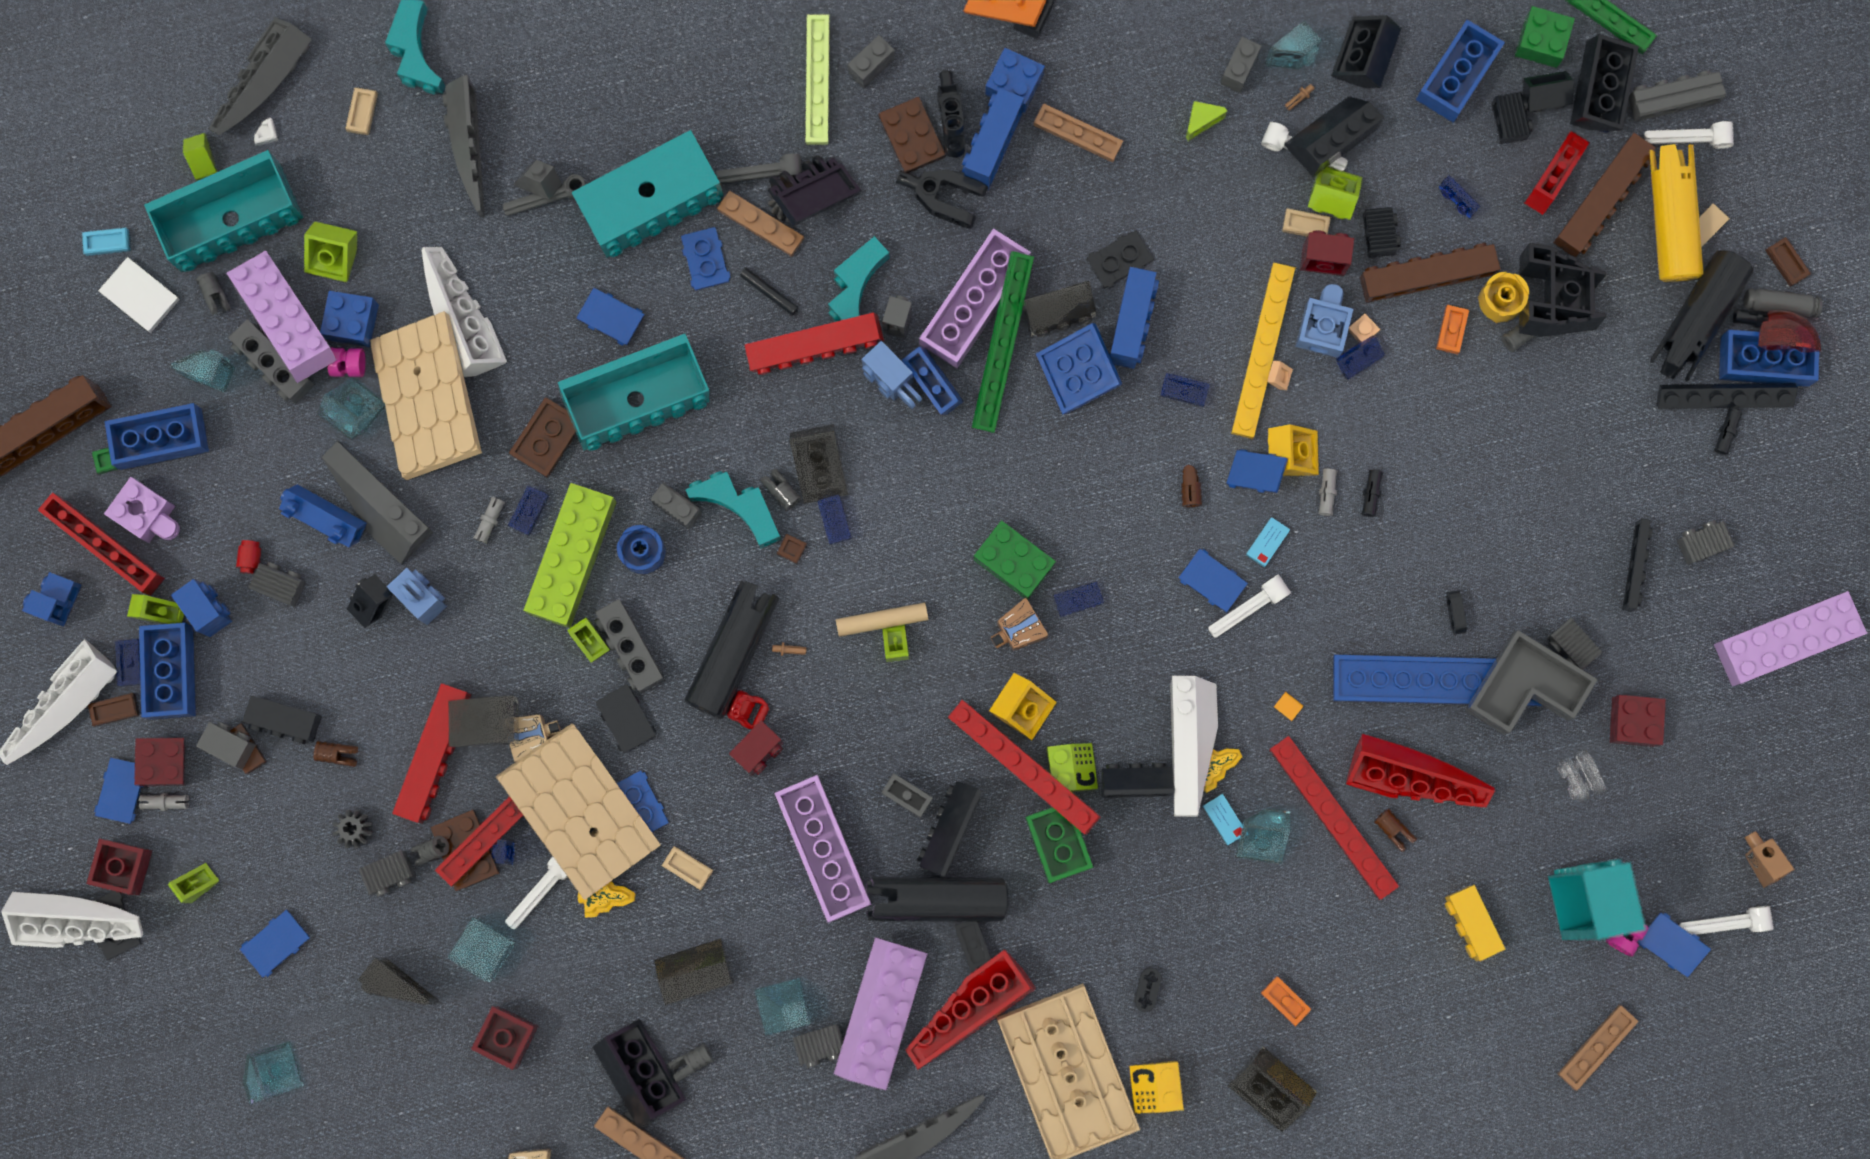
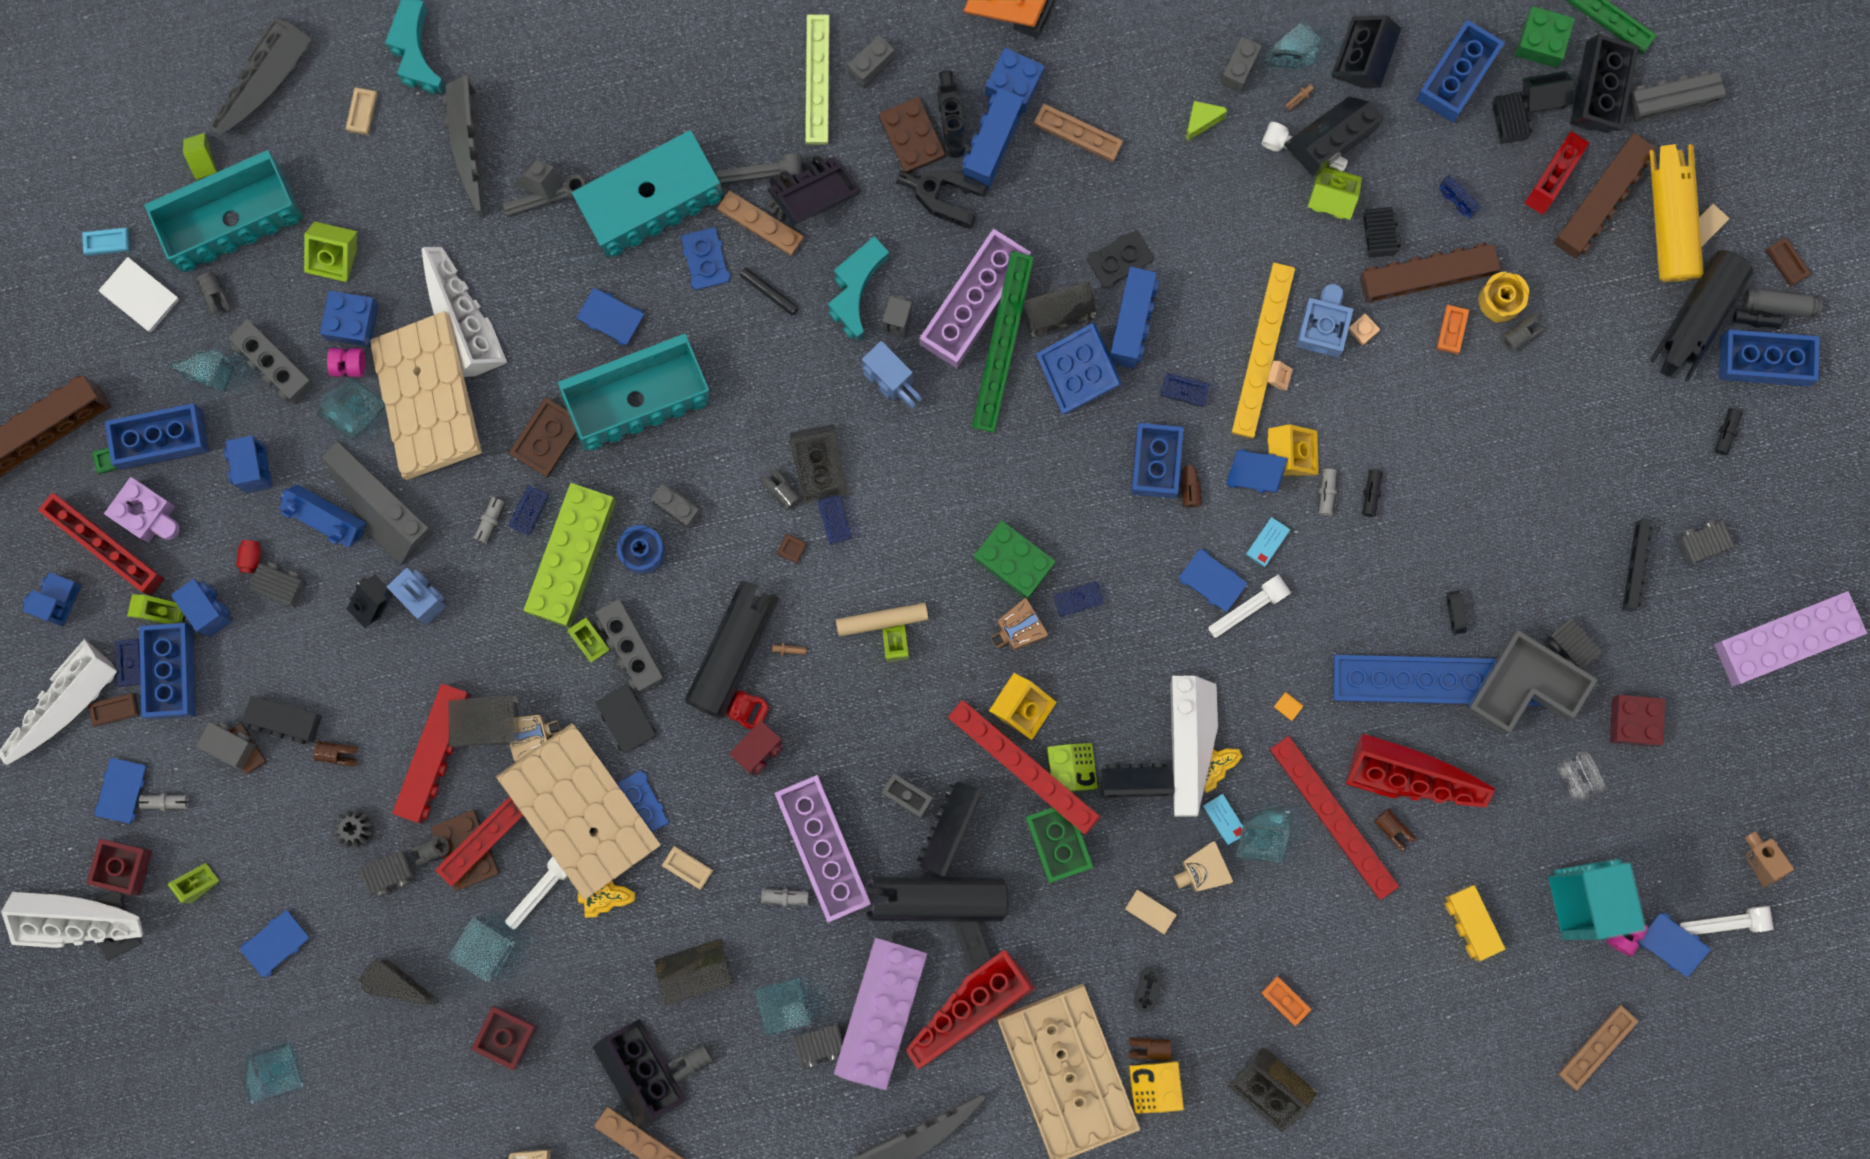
dark red brick [134,738,185,787] -> none
lavender brick [227,251,336,383] -> none
white tile [254,118,278,146] -> none
clear blue plate [492,839,515,865] -> none
teal arch [685,471,781,549] -> none
red brick [744,312,884,375] -> none
blue brick [902,346,964,415] -> none
tan tile [1282,208,1331,236] -> none
dark red brick [1300,230,1354,276] -> none
clear blue plate [1335,335,1385,379] -> none
black wedge [1519,242,1607,337] -> none
white axle [1644,121,1734,149] -> none
black plate [1656,383,1798,409] -> none
clear red brick [1758,310,1821,353] -> none
none -> blue brick [224,435,273,493]
none -> light grey pin [761,888,809,907]
none -> tan tile [1125,890,1176,934]
none -> reddish brown hinge [1128,1037,1171,1060]
none -> blue brick [1131,423,1184,499]
none -> tan torso [1174,841,1233,892]

